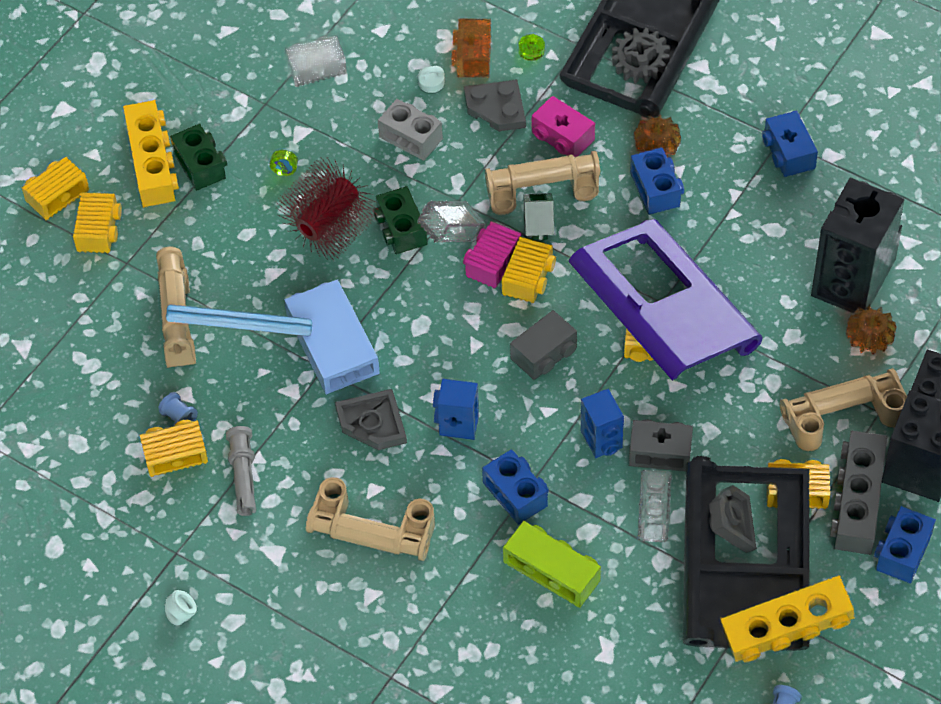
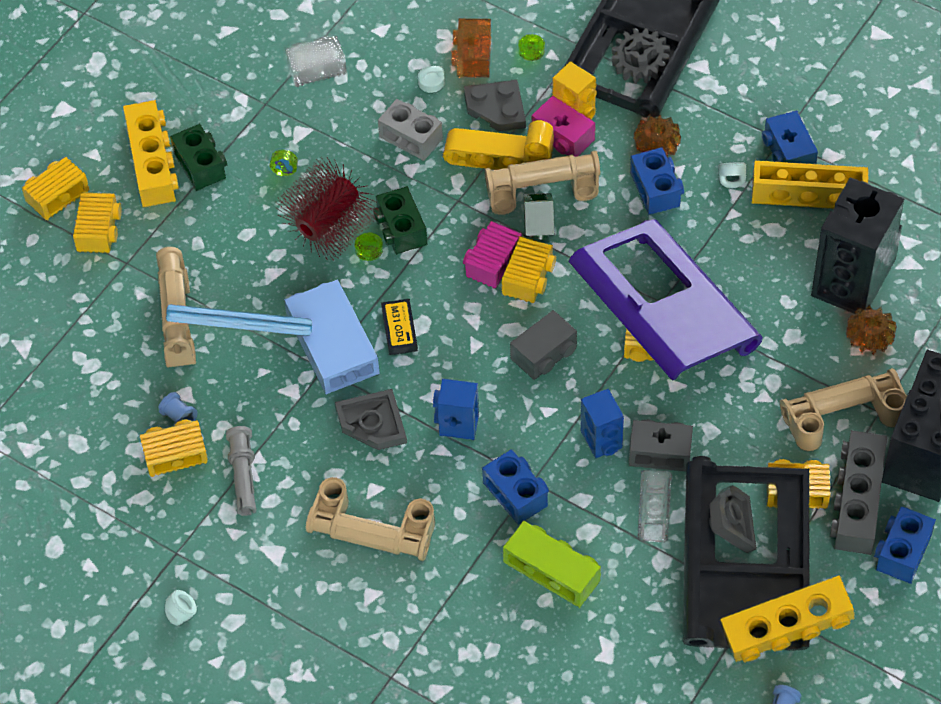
clear brick [417,200,486,242] -> none
none -> clear neon green tile [354,232,383,261]
none -> tile [381,299,418,355]
none -> yellow beam [443,120,554,170]
none -> yellow brick [553,61,597,120]
none -> light aqua tile [718,162,746,188]
none -> yellow brick [751,161,868,209]

